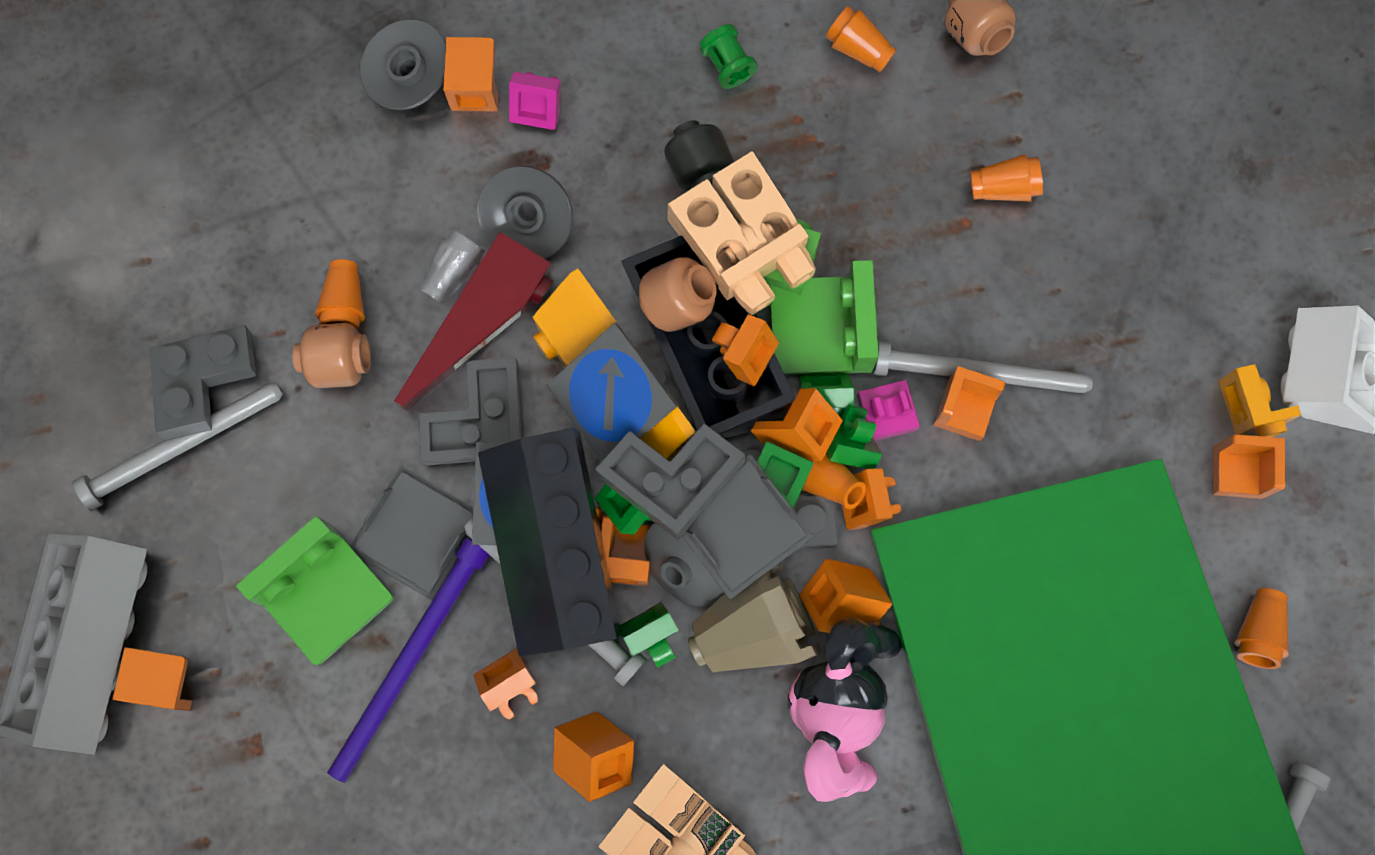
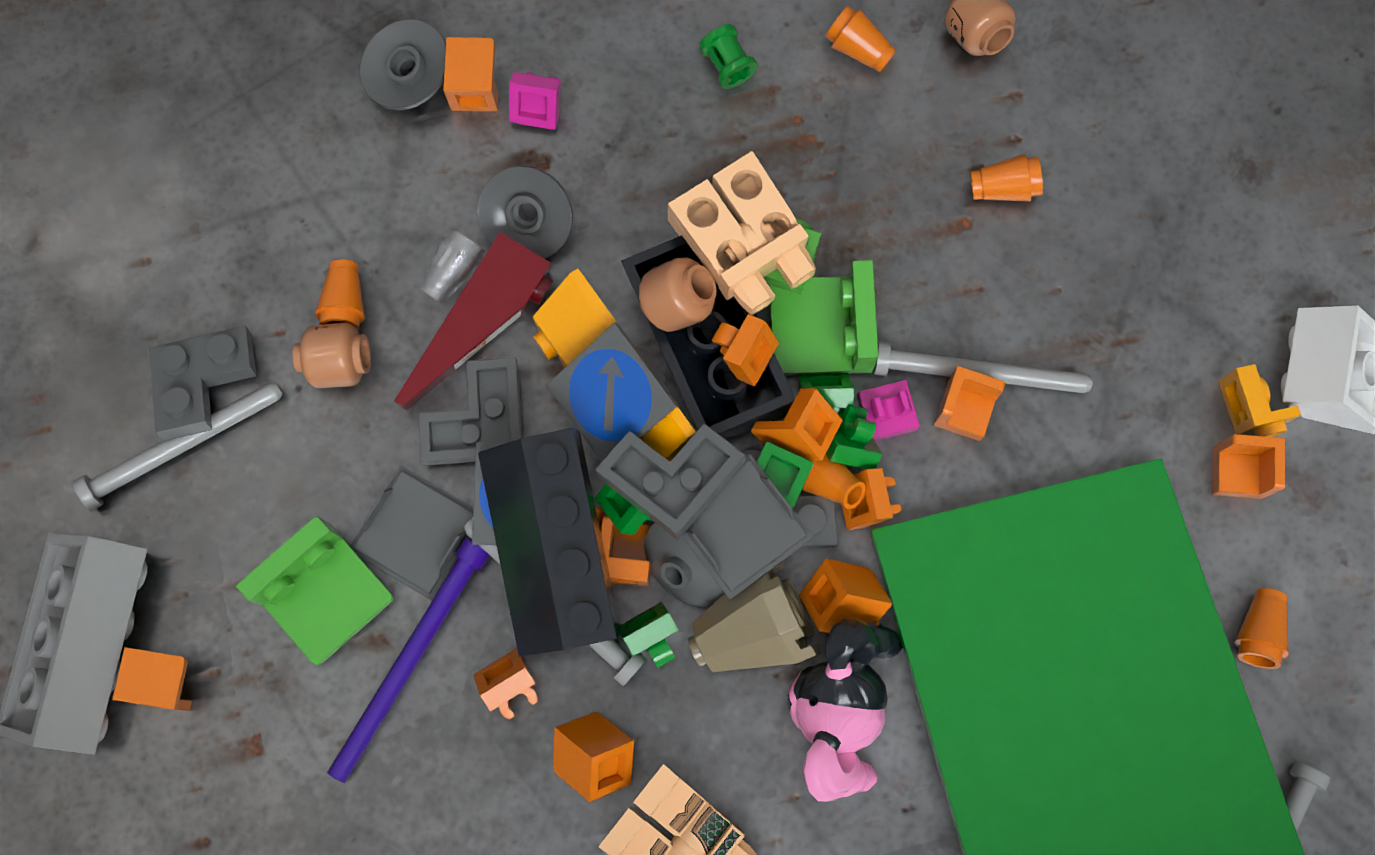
pearl dark grey head [664,120,734,192] -> none

